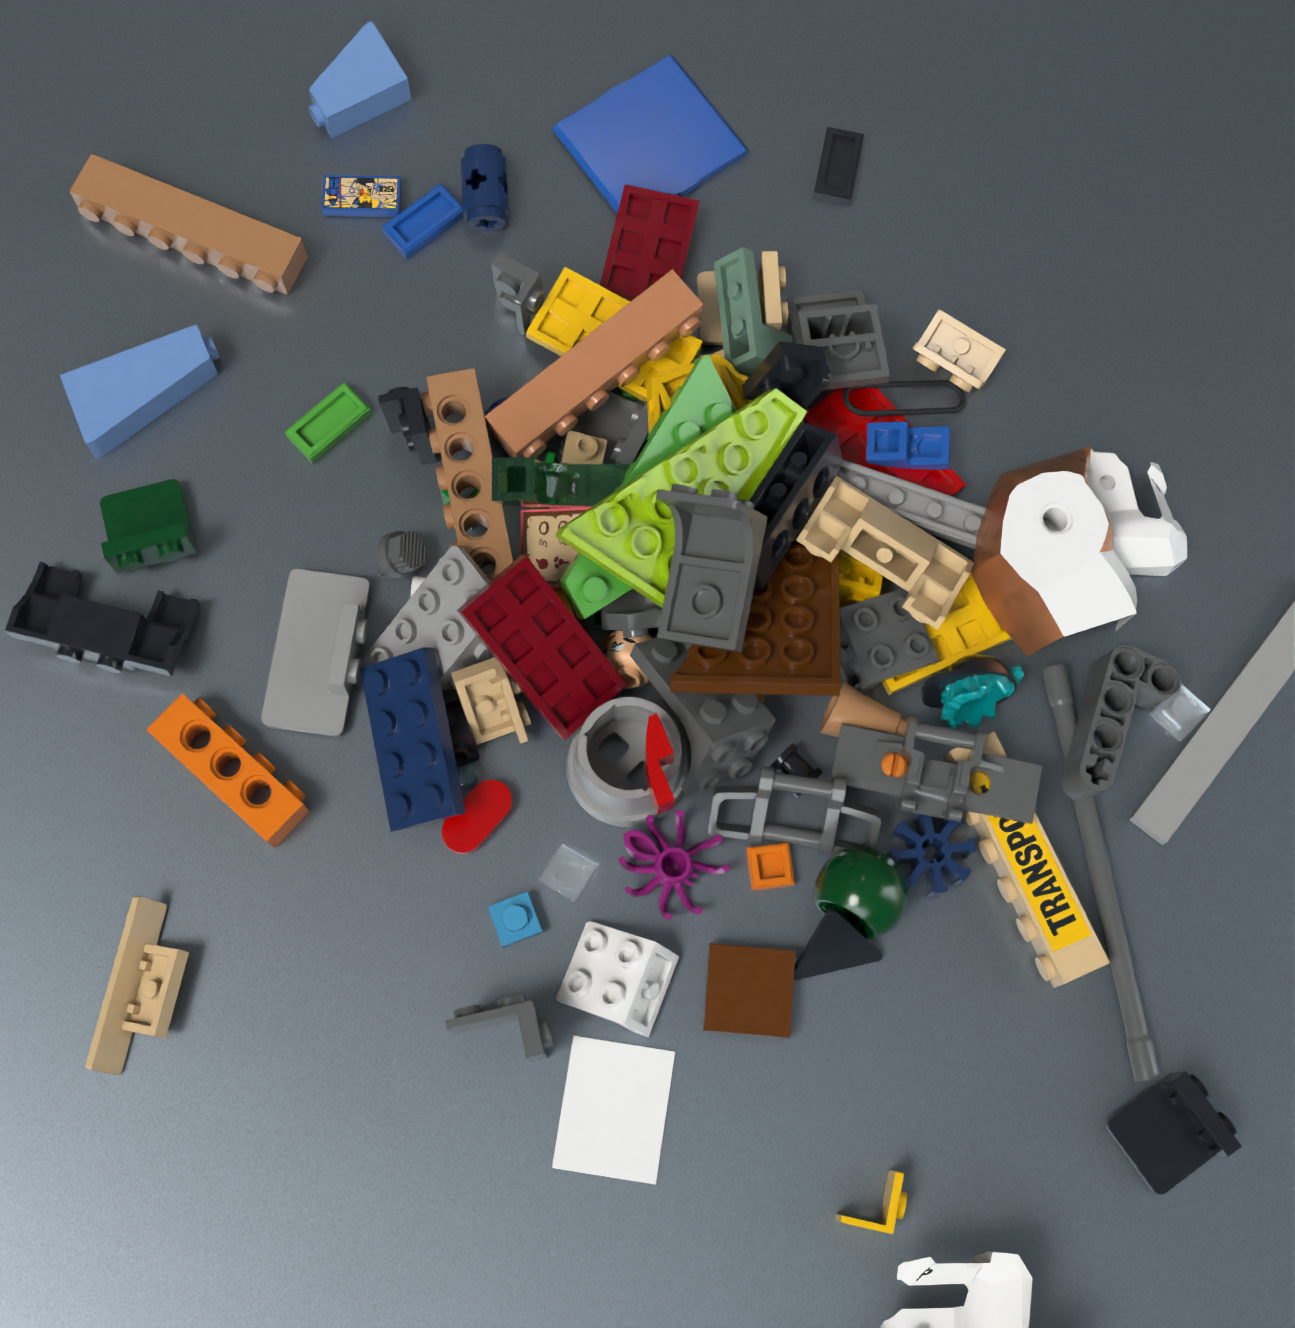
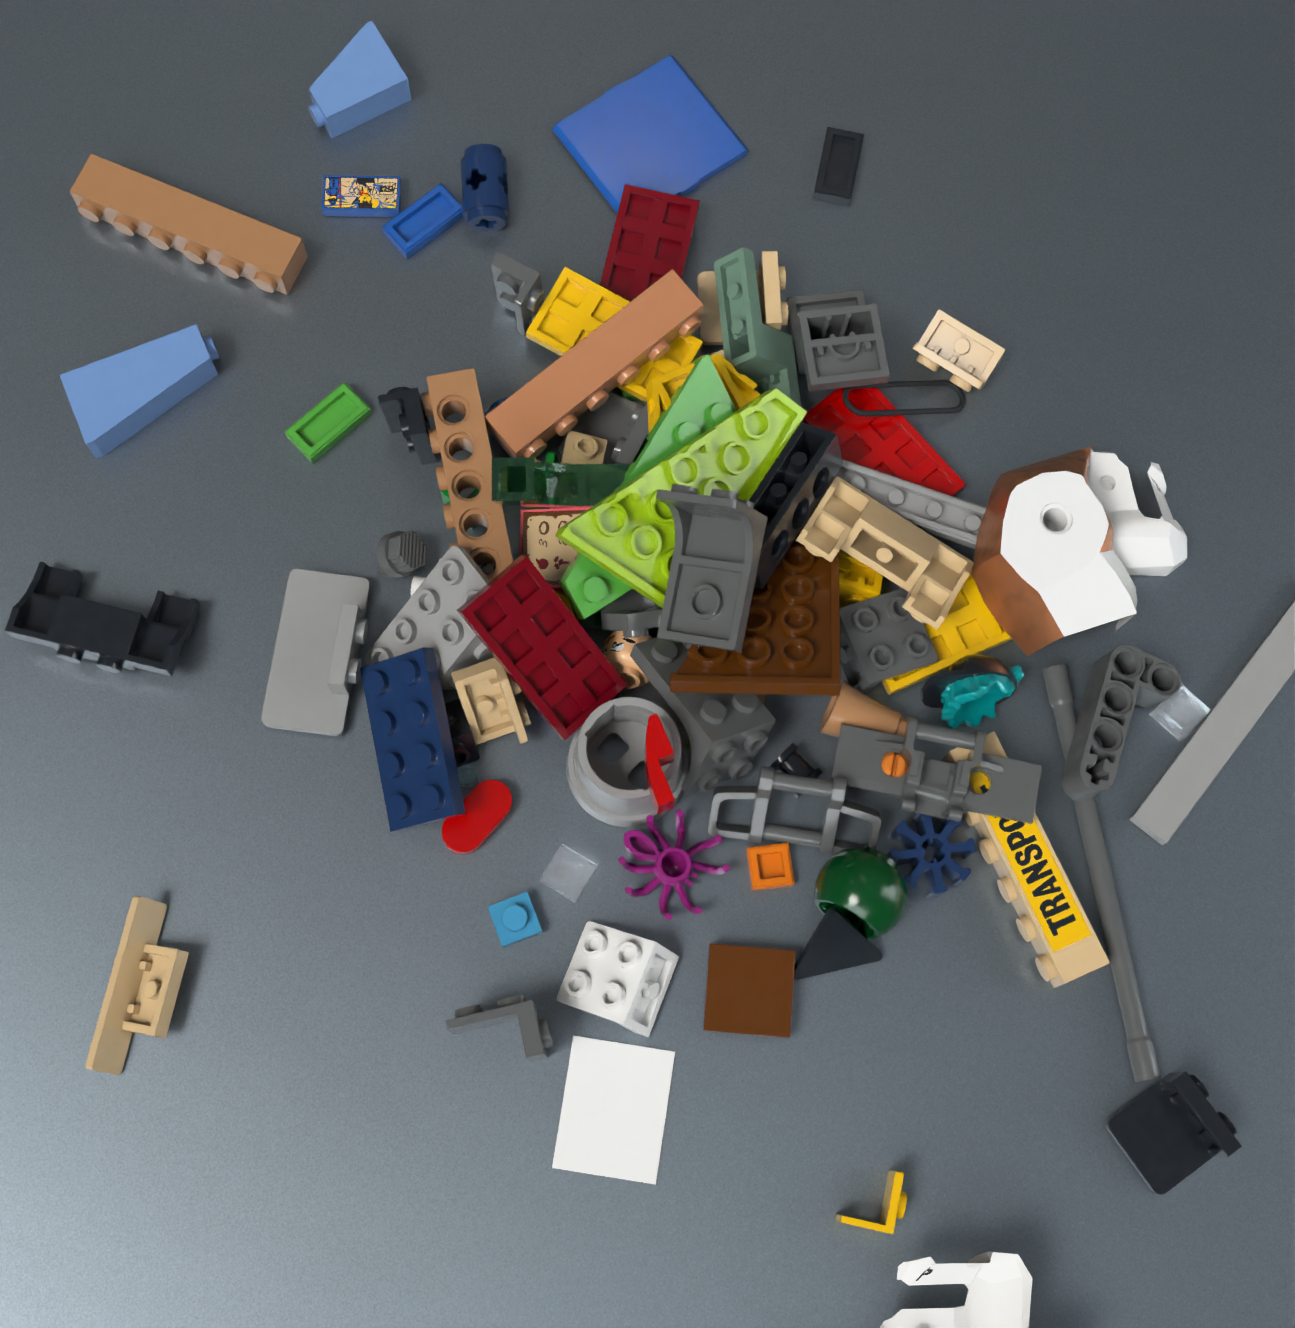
dark green bracket [100,479,197,574] -> none
orange brick [146,693,310,849] -> none
black bracket [742,341,830,409] -> none
blue slope [866,421,951,470] -> none

